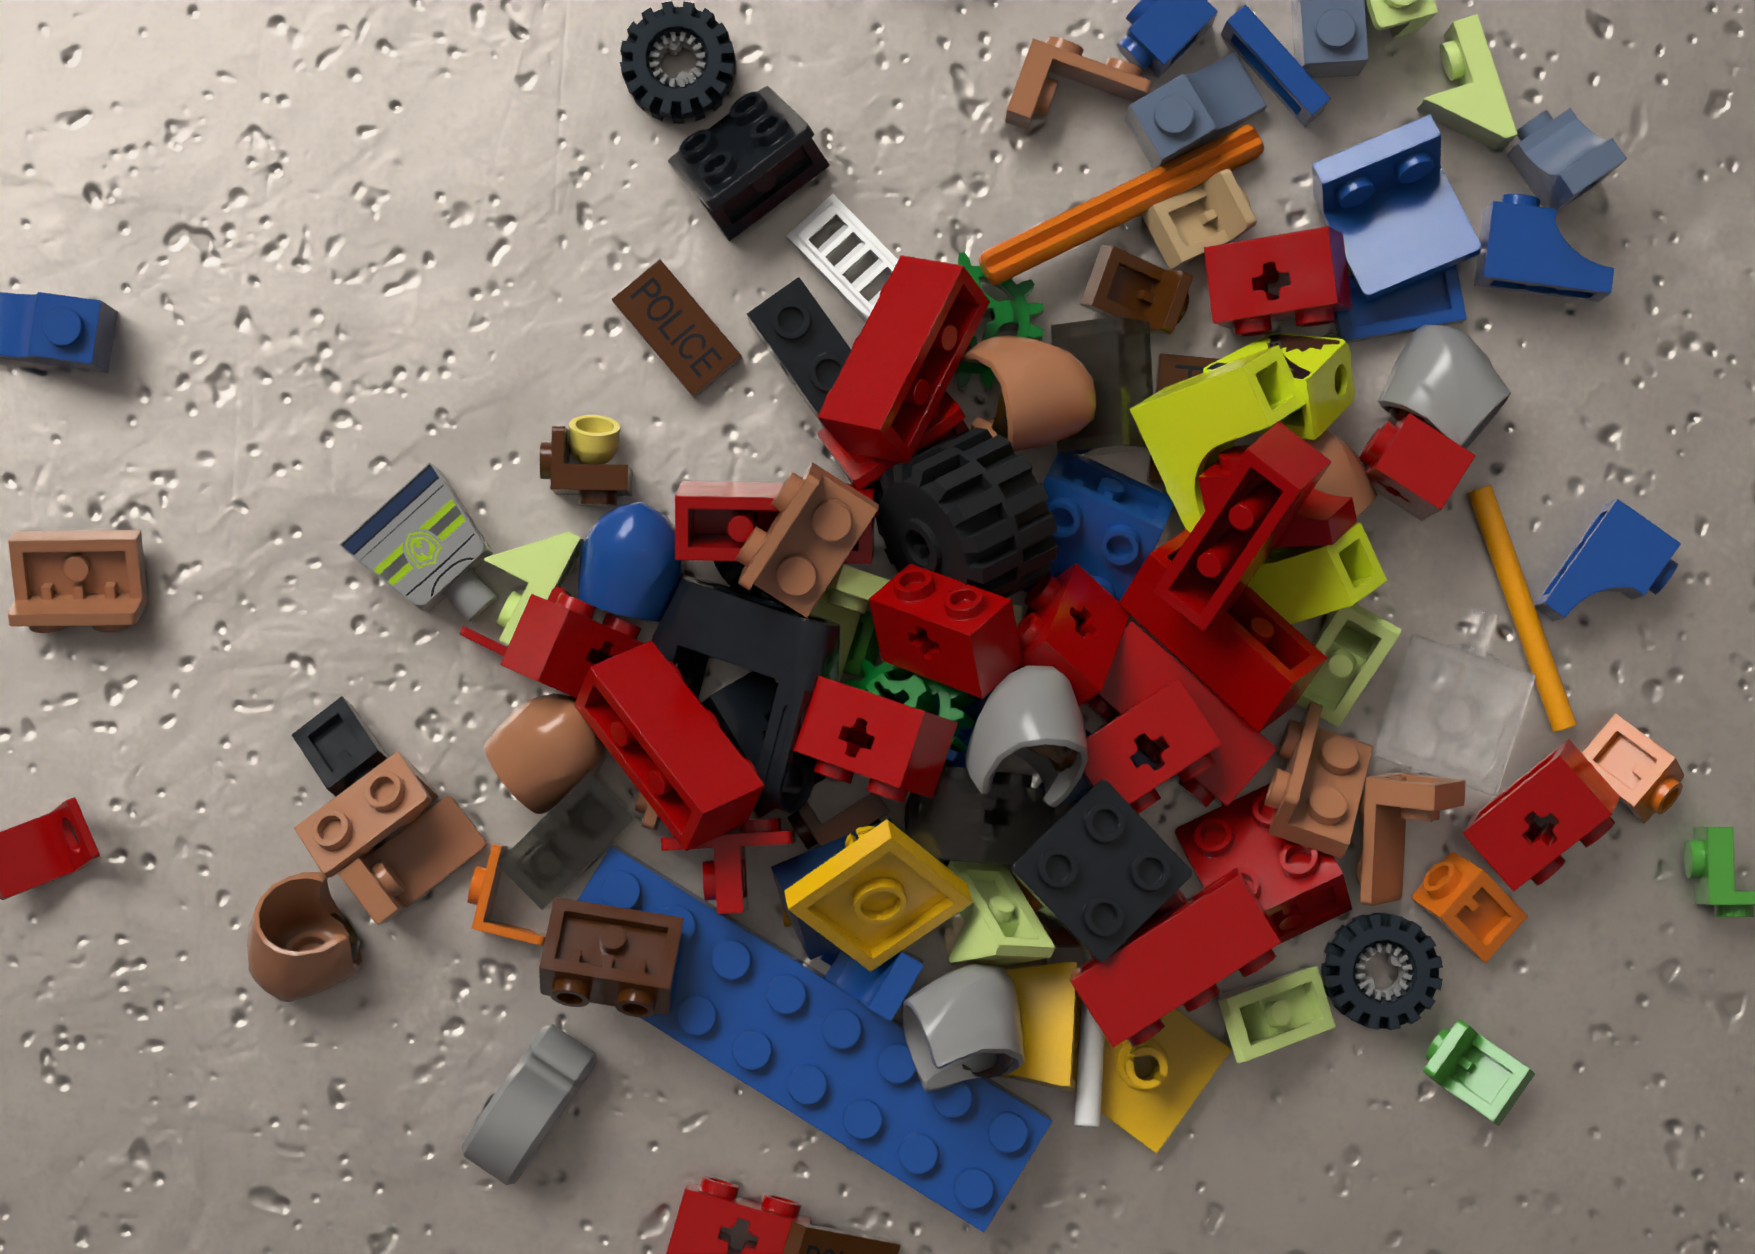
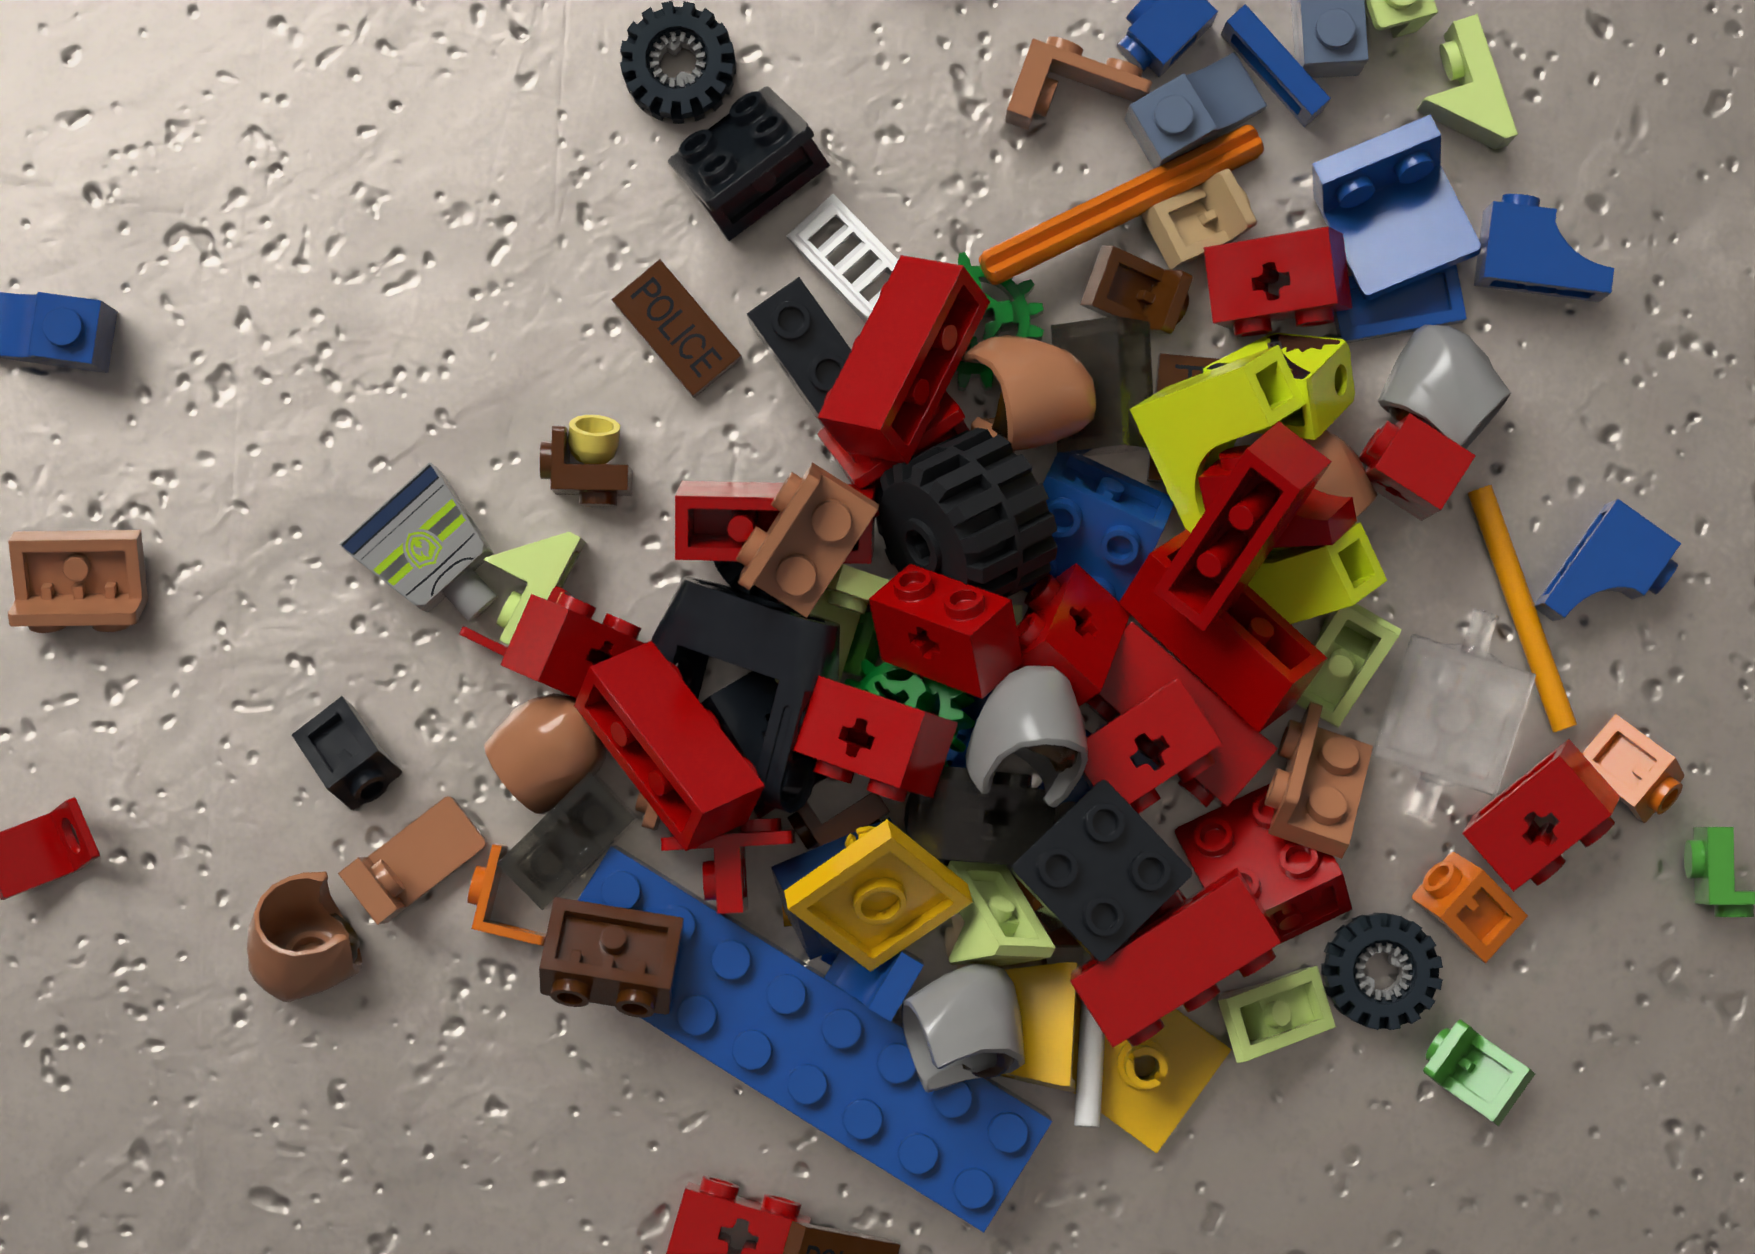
nougat bracket [294,751,439,877] -> none
light grey animal [462,1024,597,1185] -> none
blue piece [578,502,685,622] -> none
nougat bracket [1356,772,1466,906] -> none
sand blue arch [1507,108,1627,212] -> none

